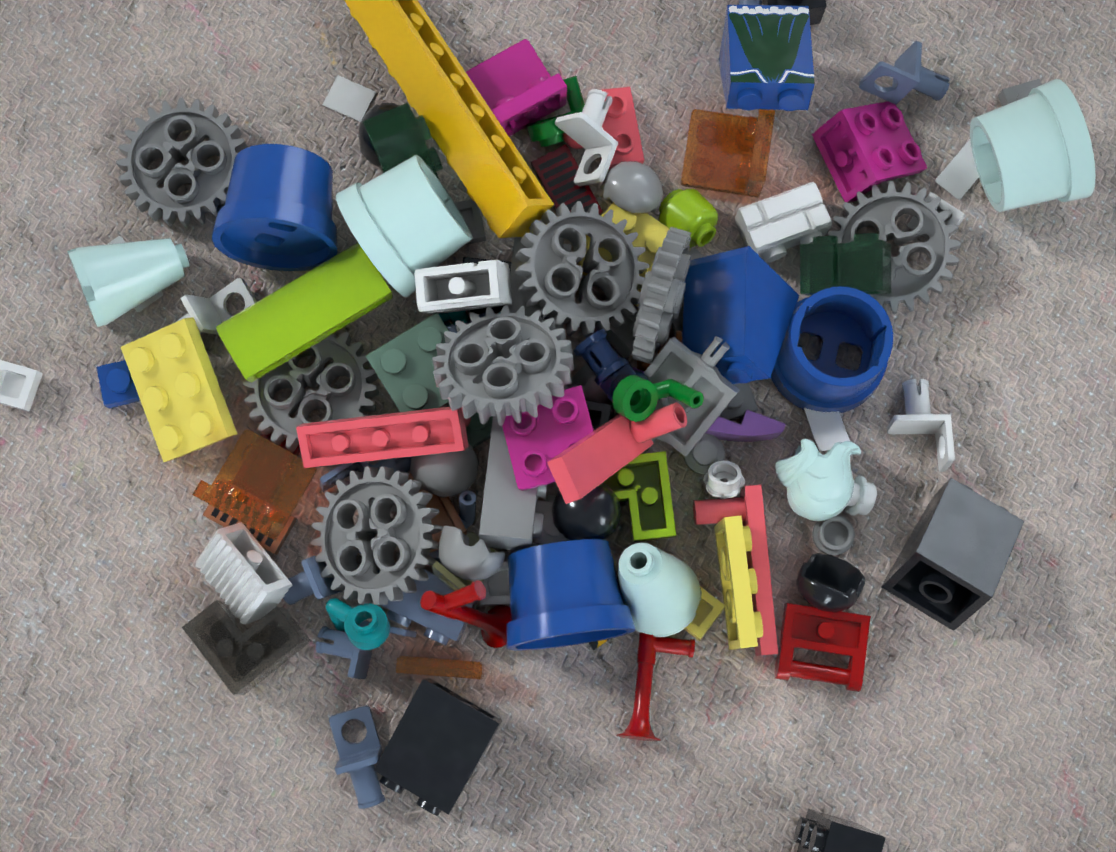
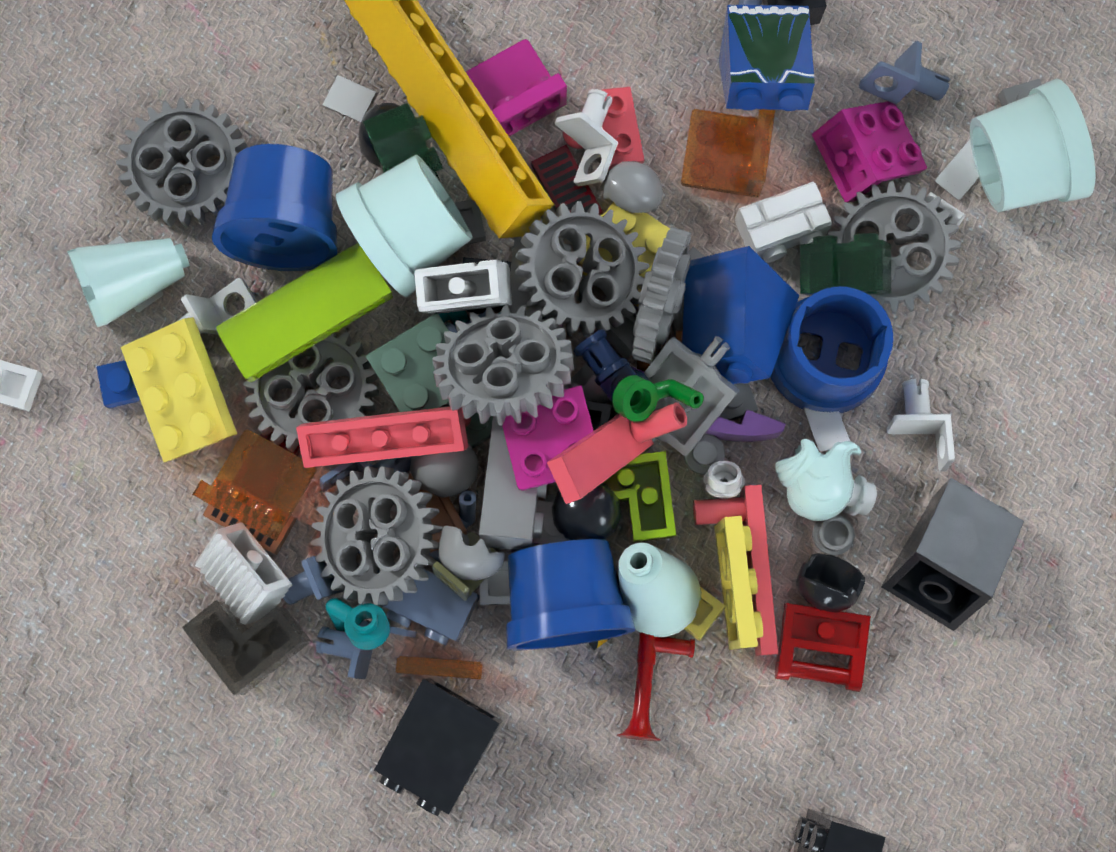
sand blue bracket [329,705,385,809] -> none
red piece [420,580,511,648] -> none
green plate [526,76,585,147] -> none
lime head [659,189,718,248] -> none

